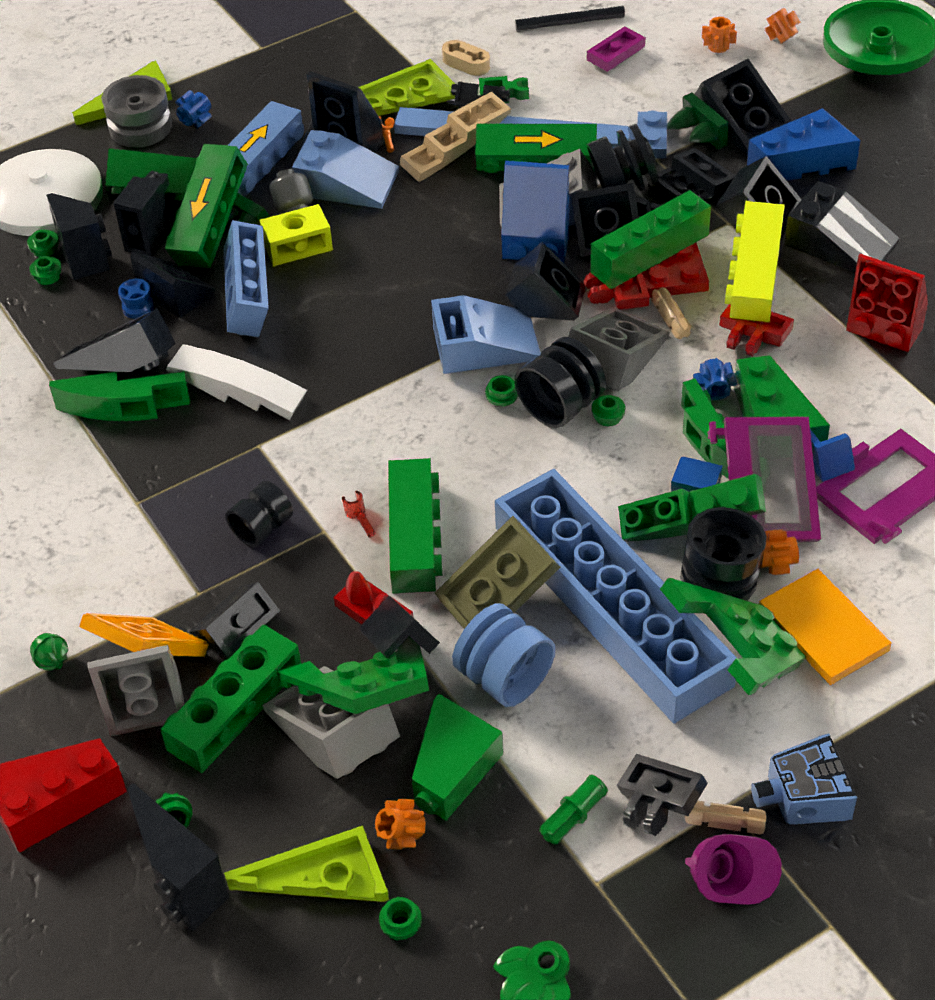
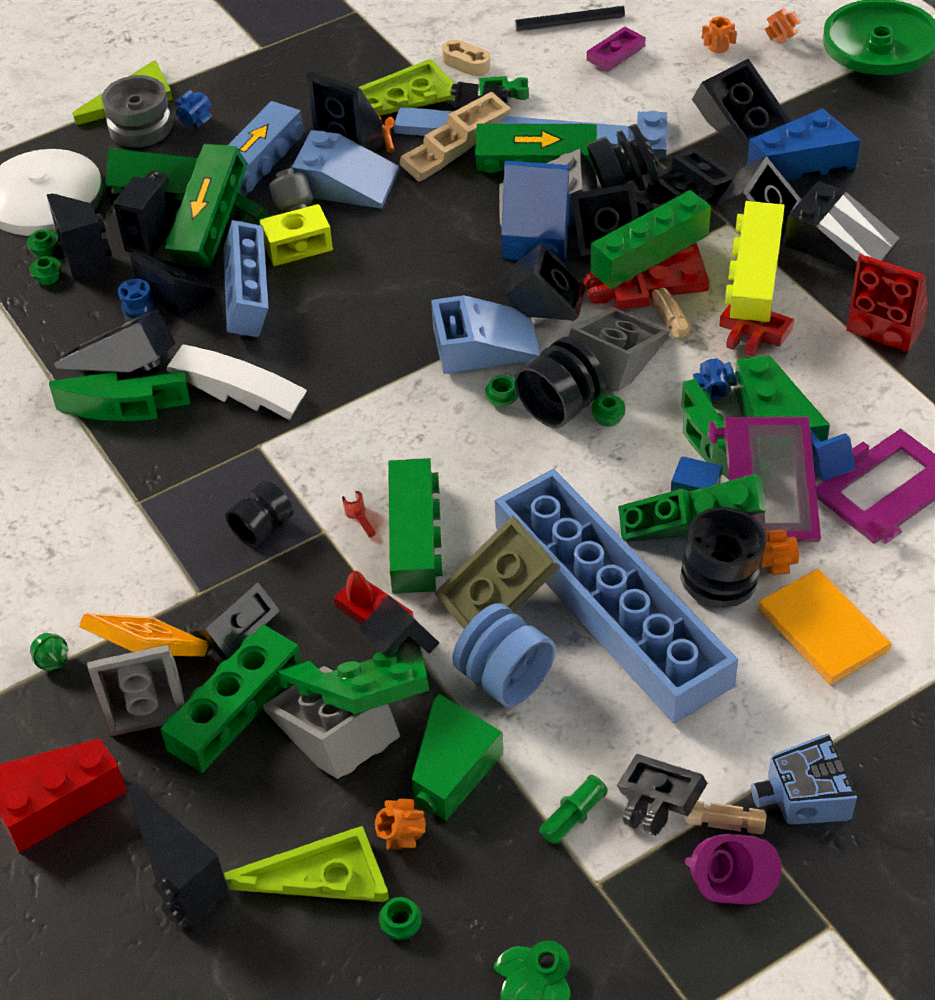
green plate [155,792,193,828] -> none
green wing [660,578,806,695] -> none
dark green tile [667,92,728,150] -> none

